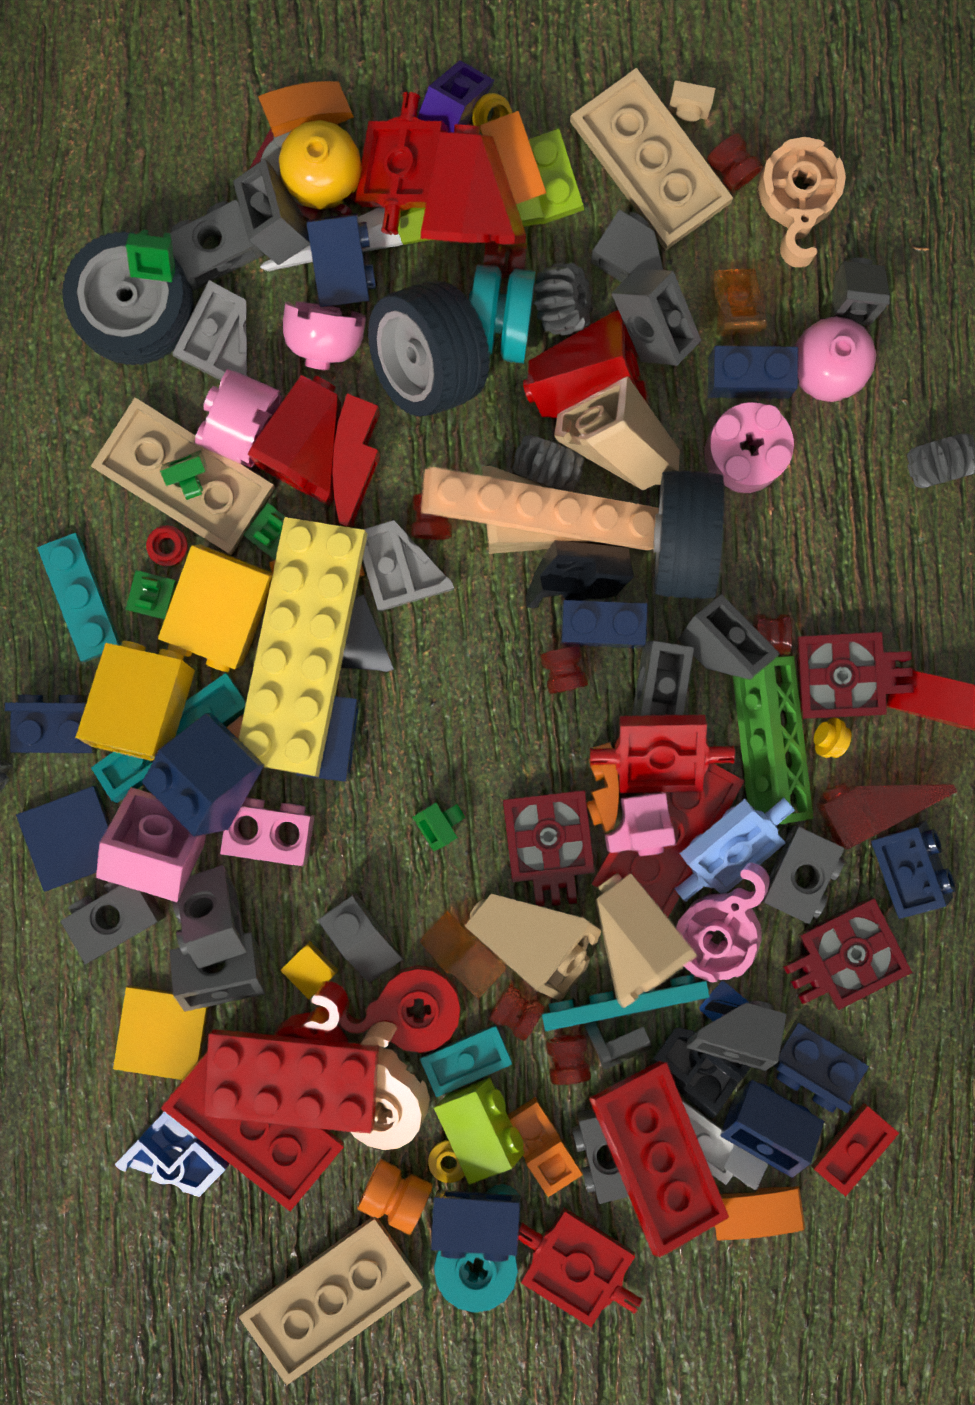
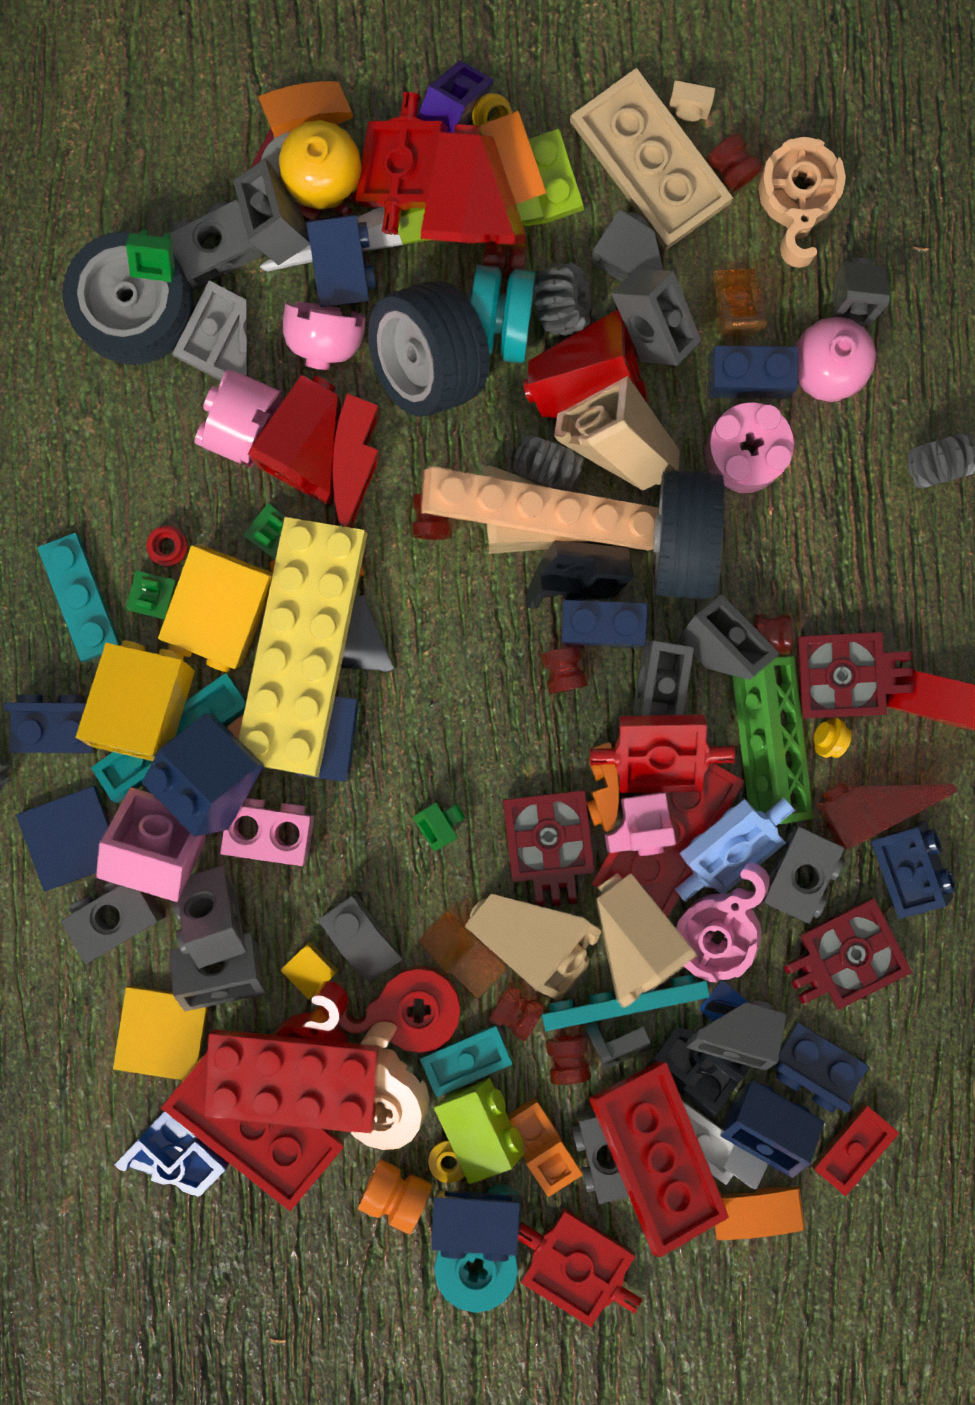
tan plate [91,398,275,556] -> none
green tile [160,450,207,500] -> none
tan plate [239,1217,424,1385] -> none
light grey wing [363,520,454,612] -> none

